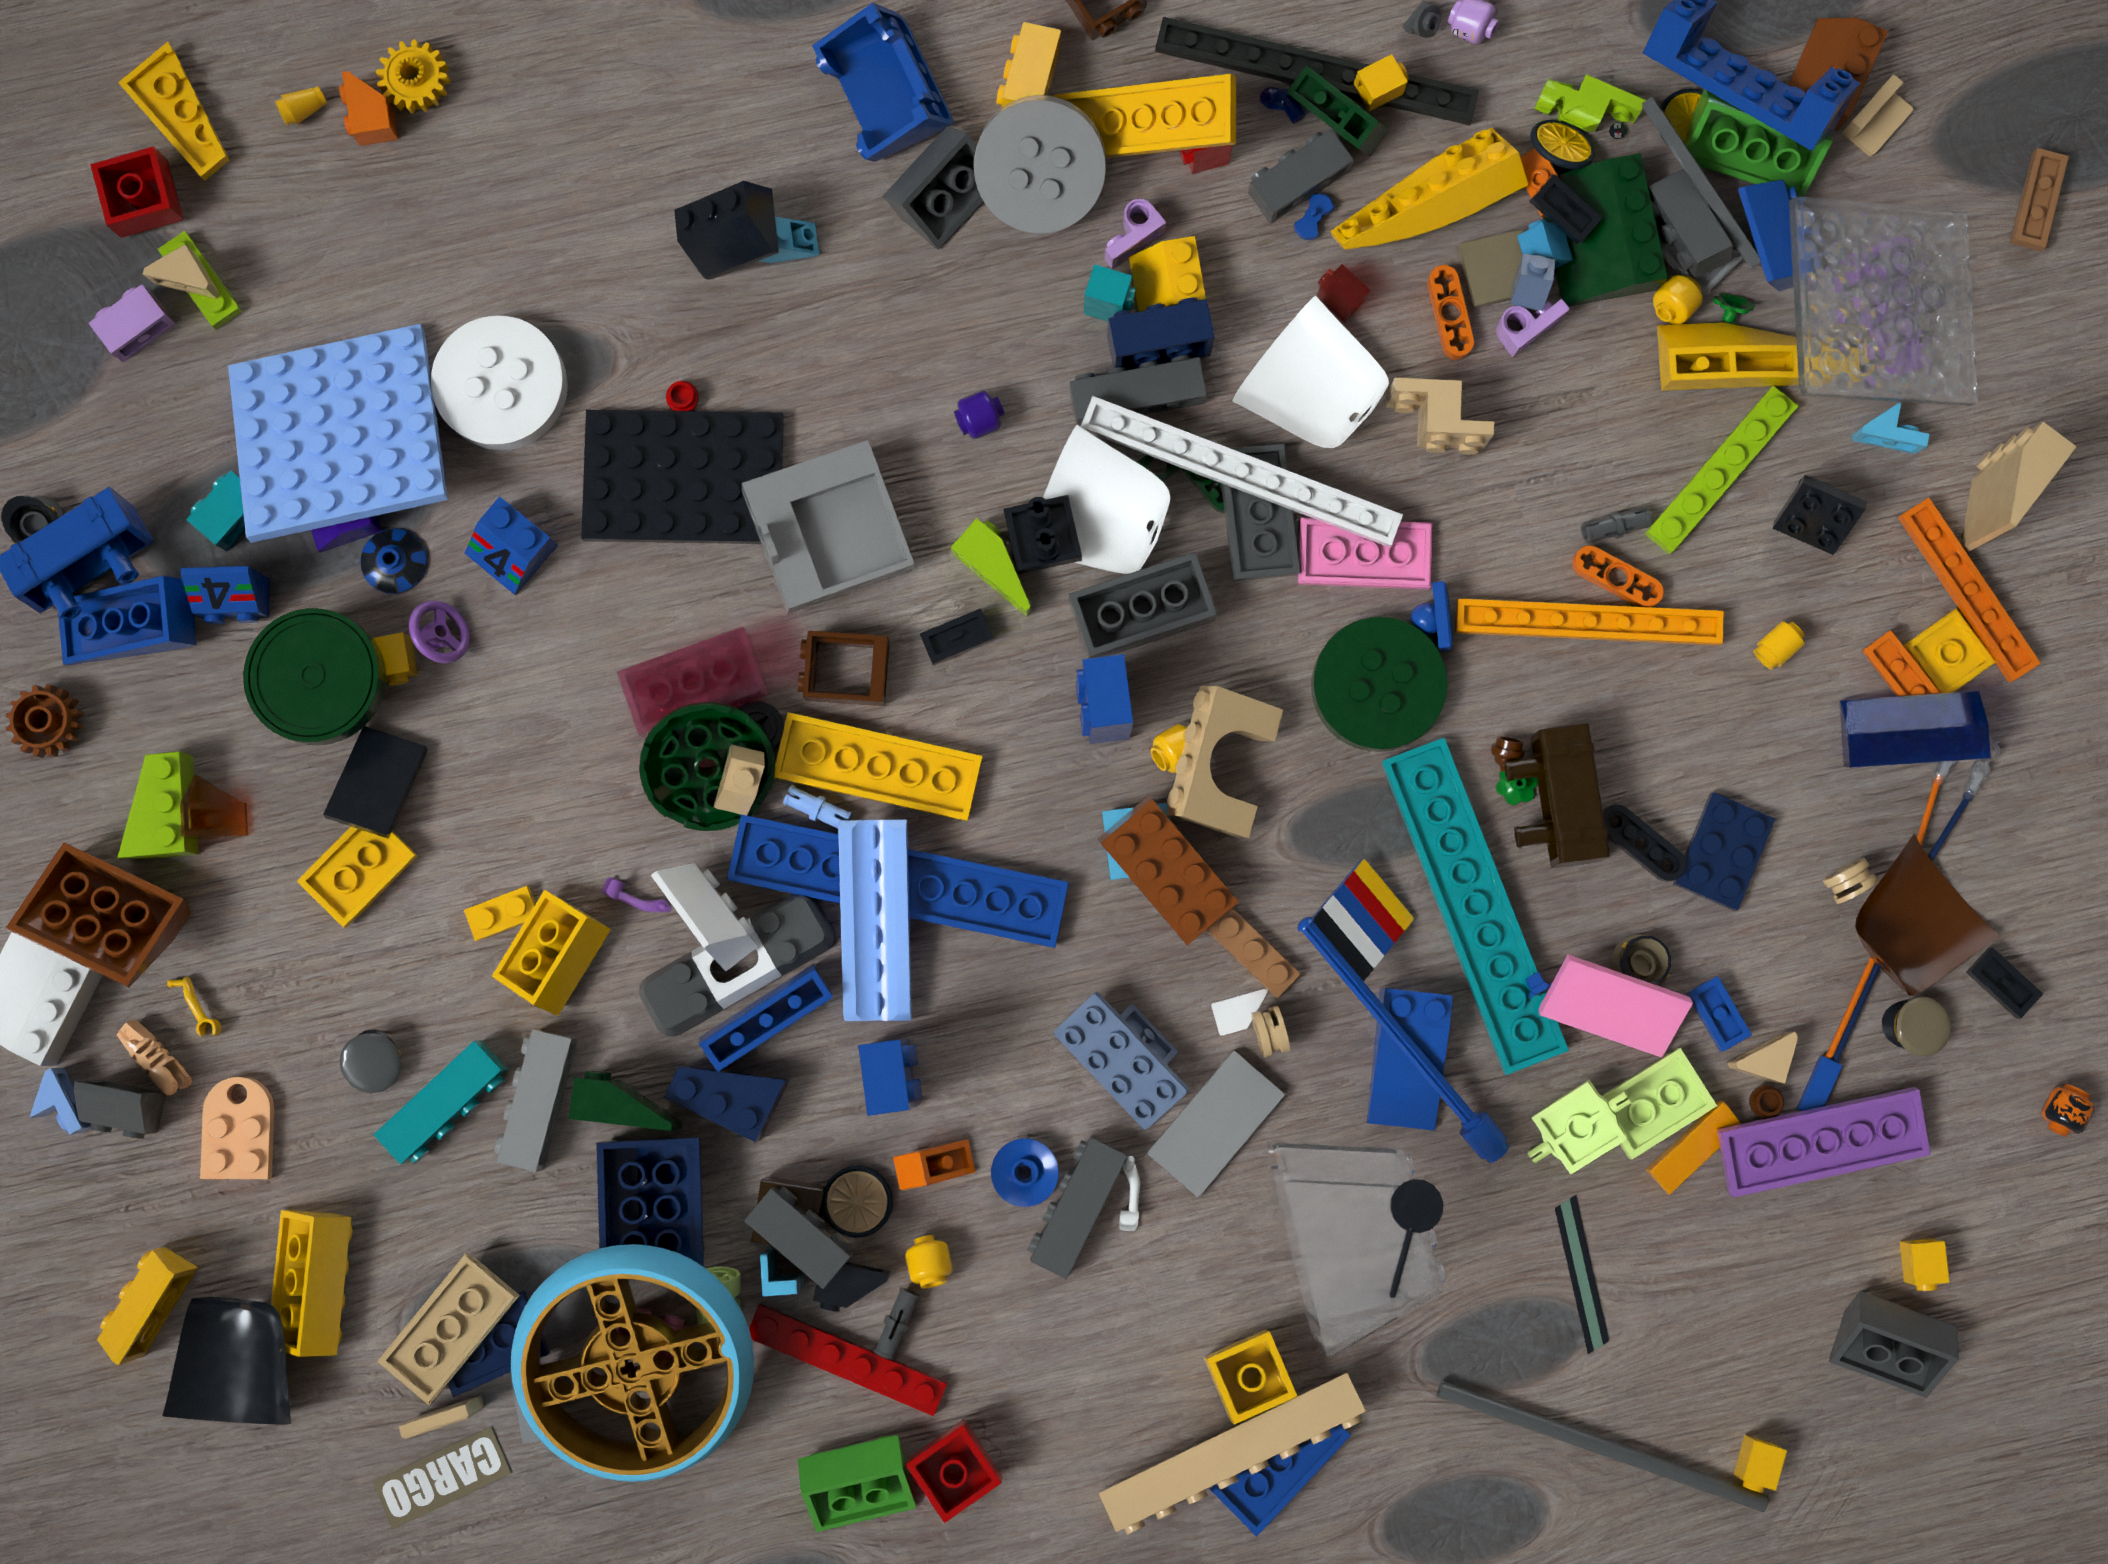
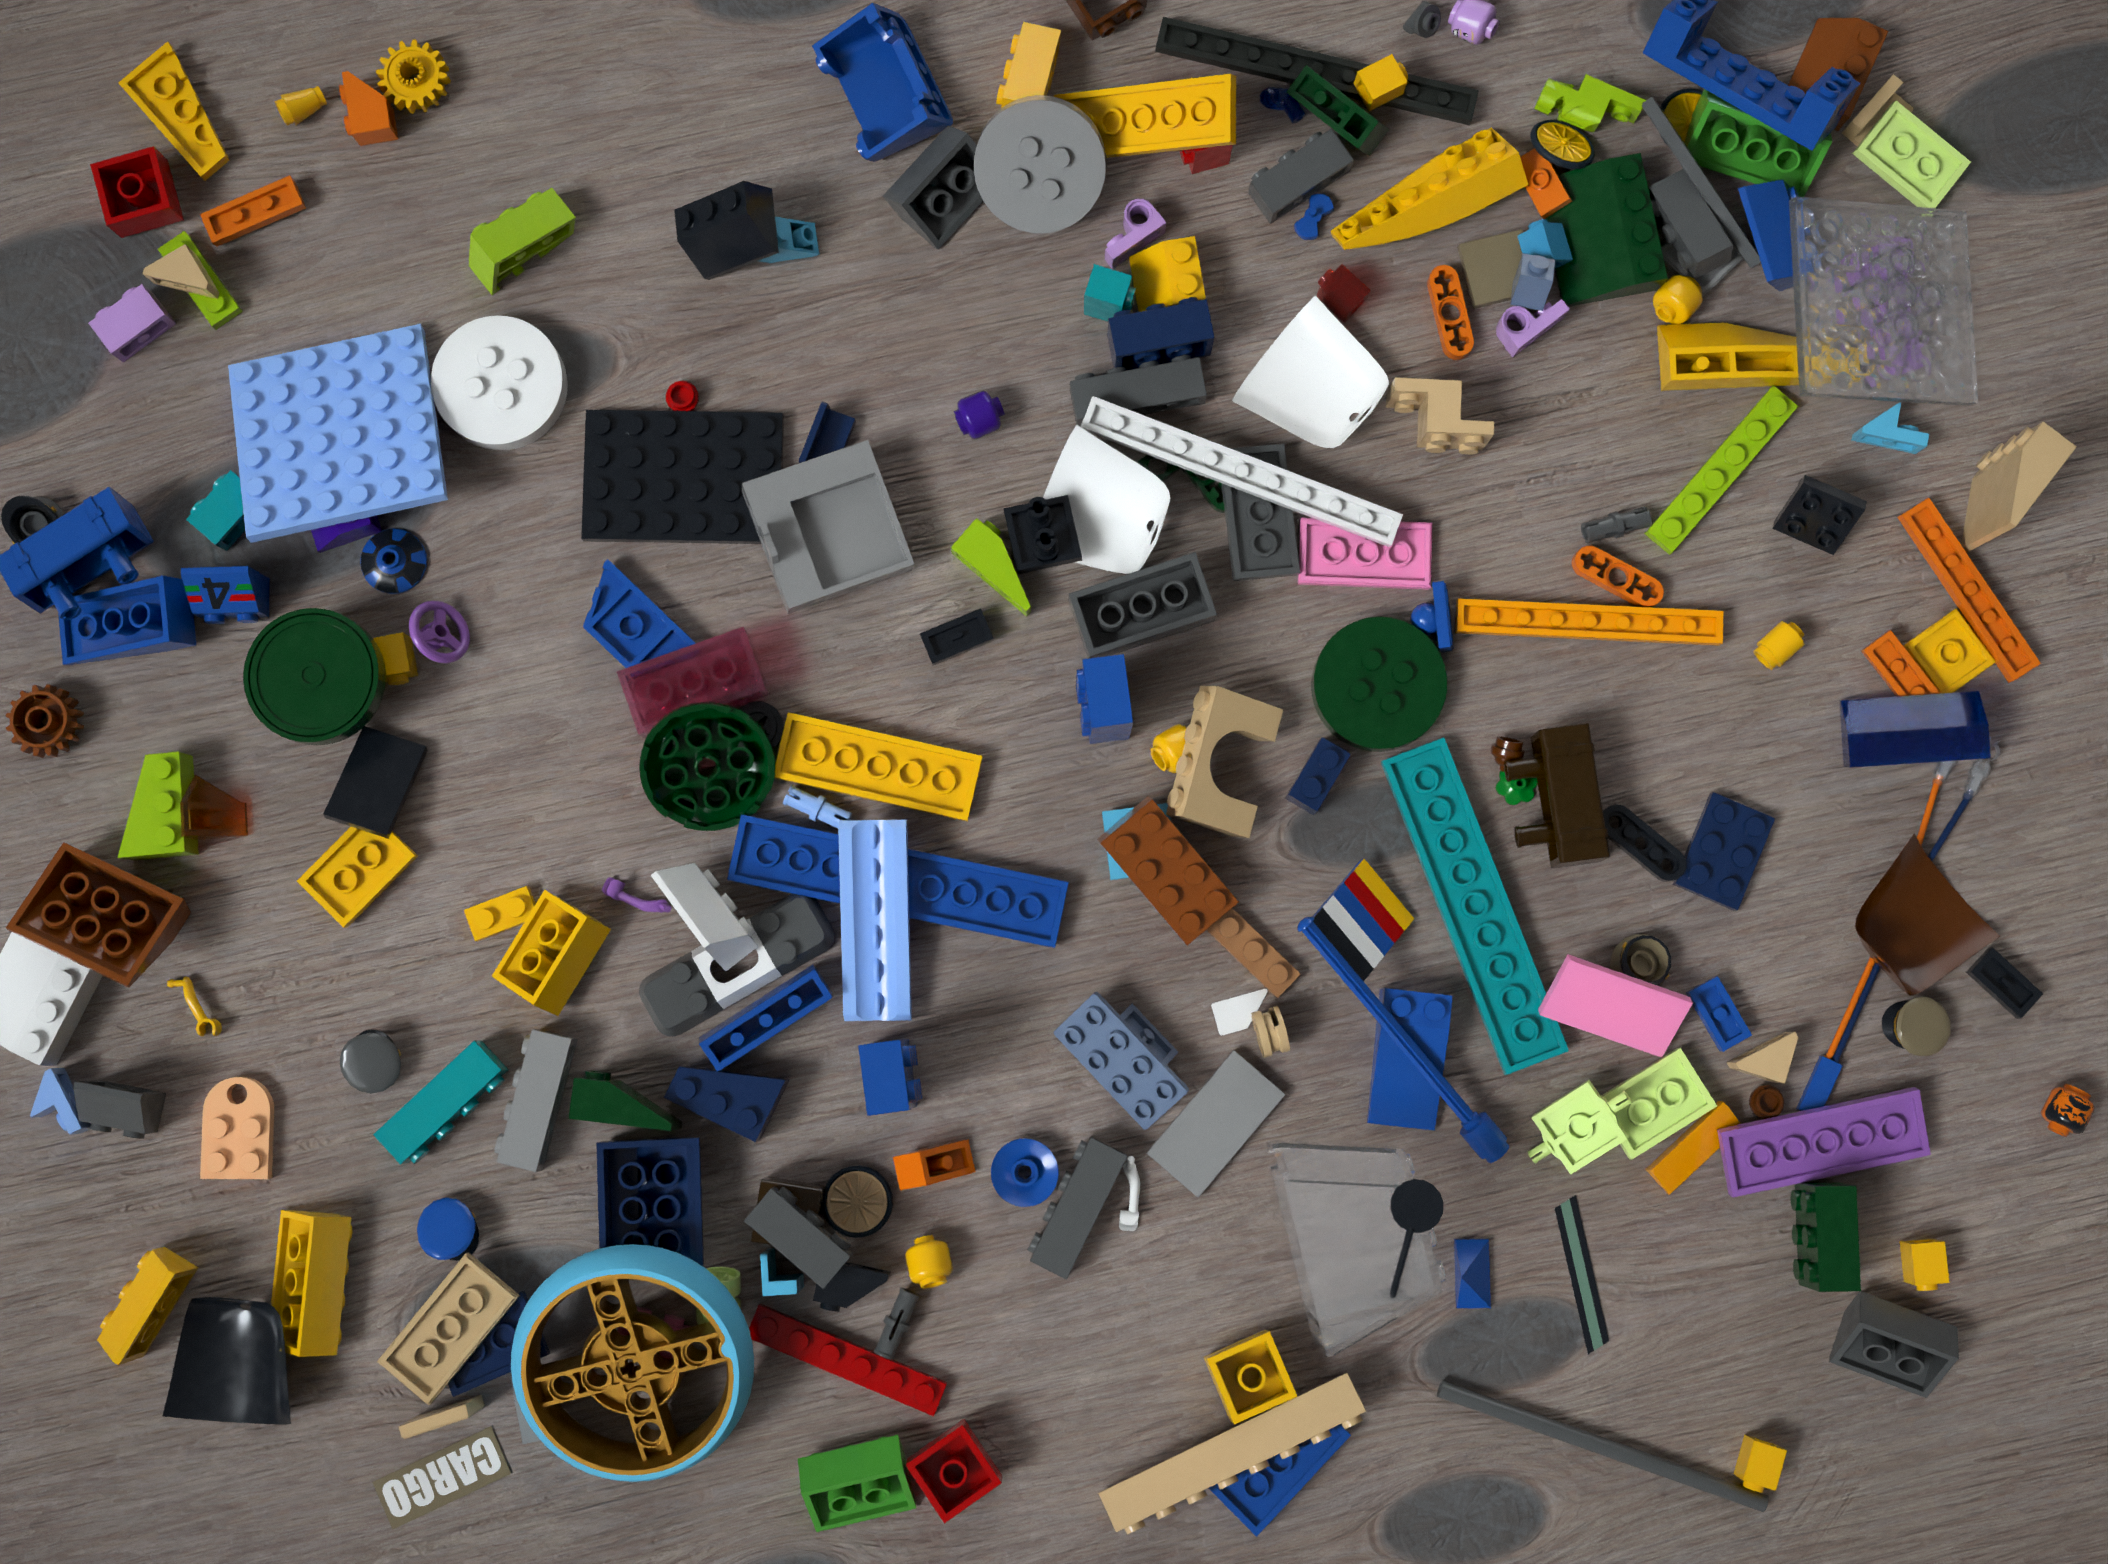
light nougat hinge [117,1019,192,1096] -> none
blue slope [464,496,558,596] -> none
tan slope [714,744,765,816] -> none
reddish brown window [798,631,890,706] -> none
blue piece [1525,972,1551,998] -> none
black plate [1529,174,1602,245] -> none
black piece [1609,123,1626,139] -> none
green plant [1713,293,1755,323] -> none
tan wheel [1822,858,1879,904] -> none
medium nougat plate [2009,148,2069,252] -> none
none -> orange plate [200,175,306,247]
none -> blue piece [417,1198,479,1261]
none -> lime wedge [469,188,576,295]
none -> blue wing [583,559,700,674]
none -> dark blue panel [799,401,856,463]
none -> dark blue brick [1285,737,1351,815]
none -> blue slope [1454,1239,1491,1308]
none -> dark green brick [1790,1182,1861,1292]
none -> yellowish green plate [1852,101,1971,215]

